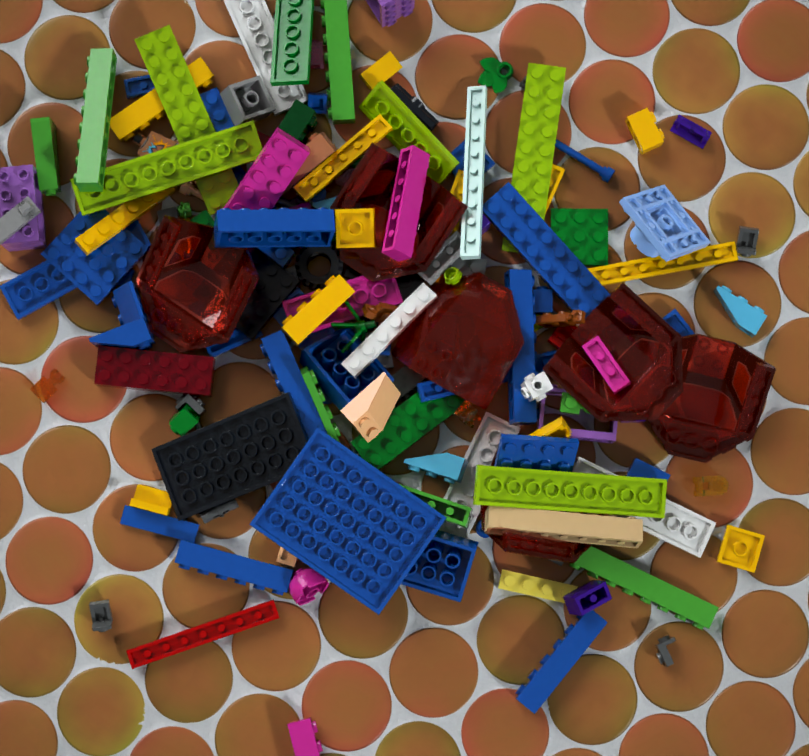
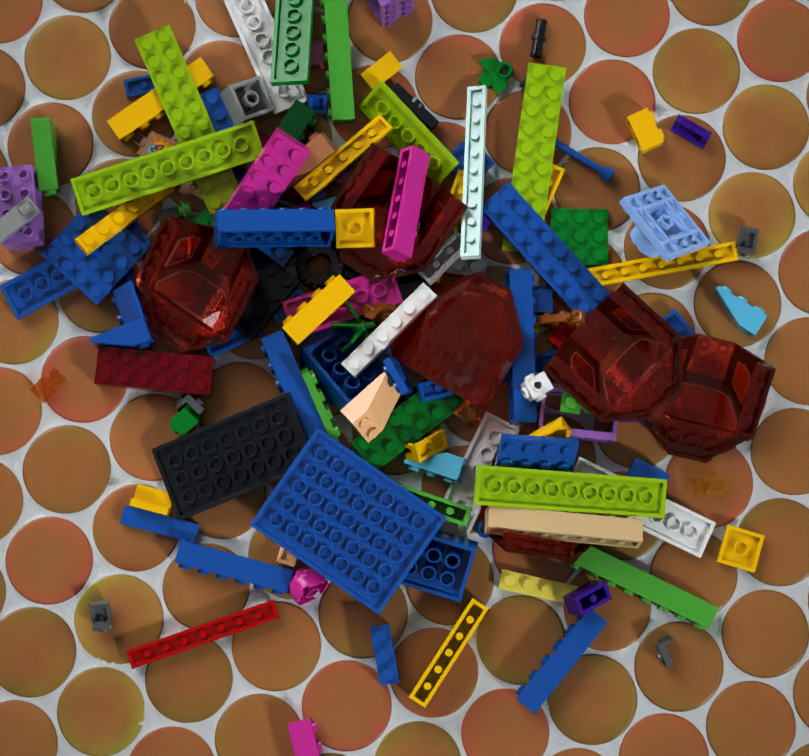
bright green brick [73,48,117,192] -> none
dark grey pin [199,499,239,524] -> none
lime plate [444,267,462,285] -> none
dark pink plate [582,336,631,394] -> none
none -> blue brick [370,624,400,686]
none -> blue plate [383,357,416,395]
none -> yellow hinge [404,429,448,463]
none -> yellow brick [409,598,489,708]
none -> black pin [530,18,548,58]

